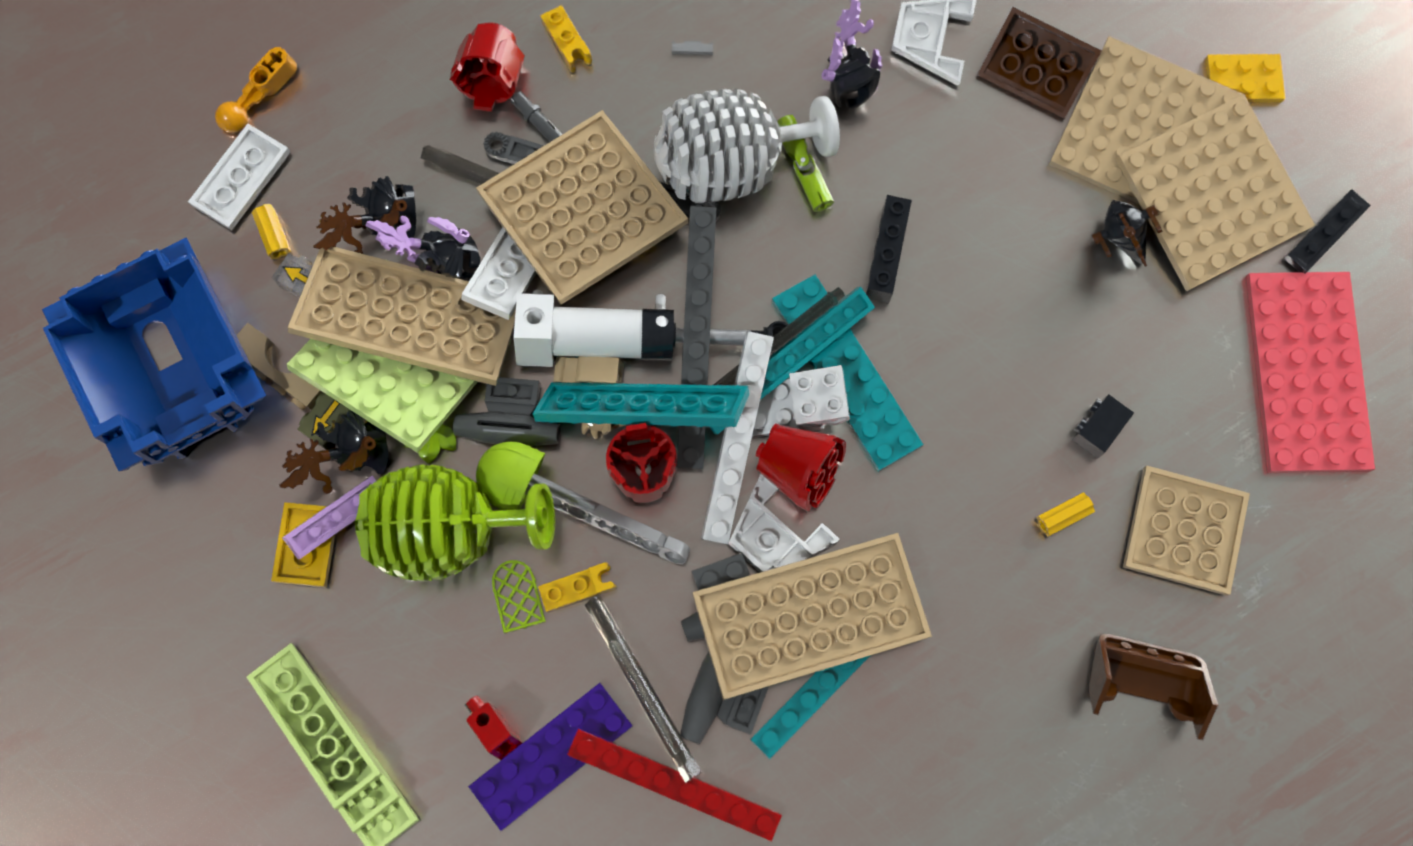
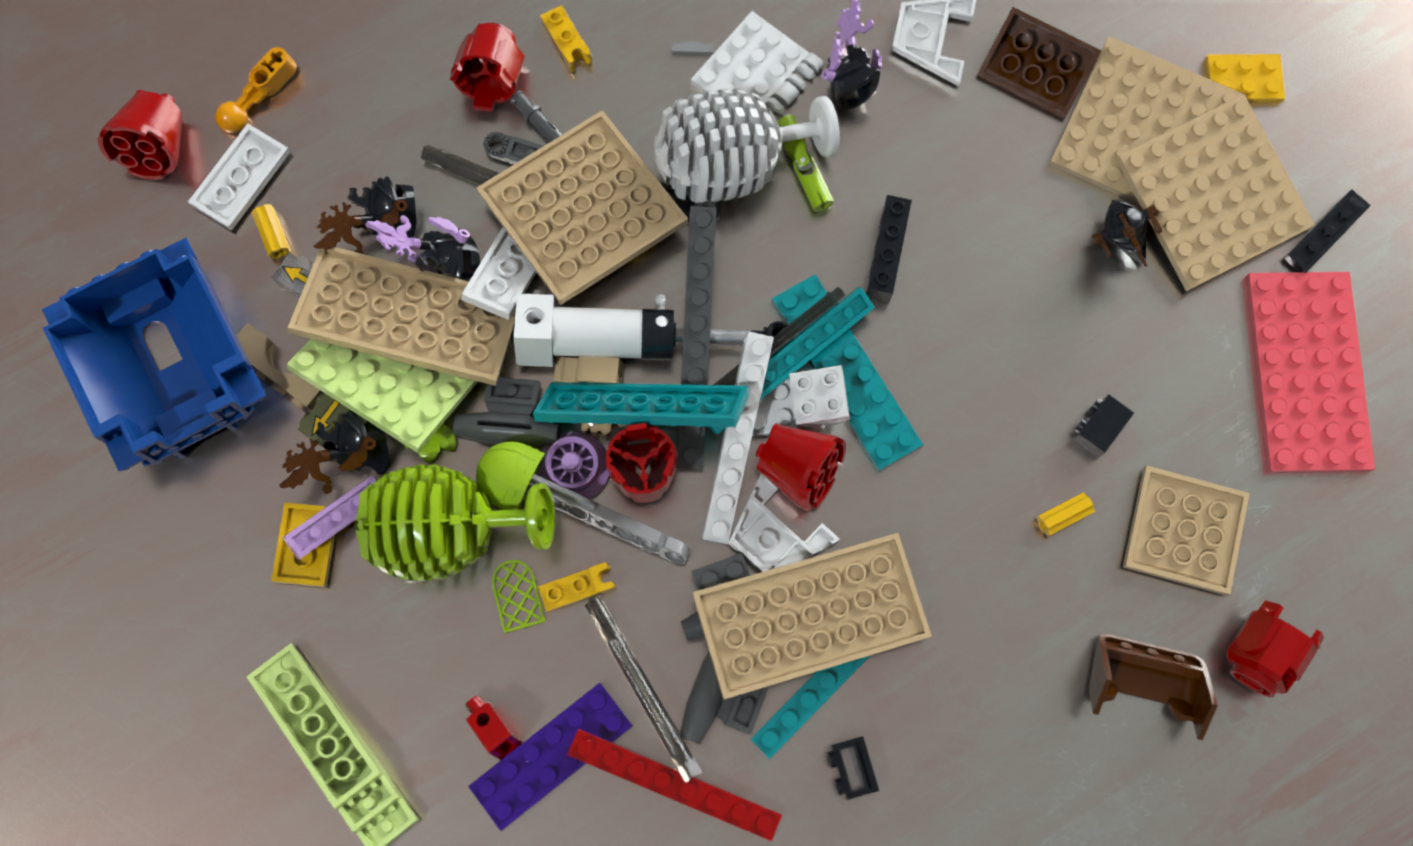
none -> red cone [98,90,182,180]
none -> lavender piece [538,431,609,499]
none -> white hinge [691,11,824,114]
none -> black window [827,736,879,800]
none -> red piece [1226,600,1324,698]

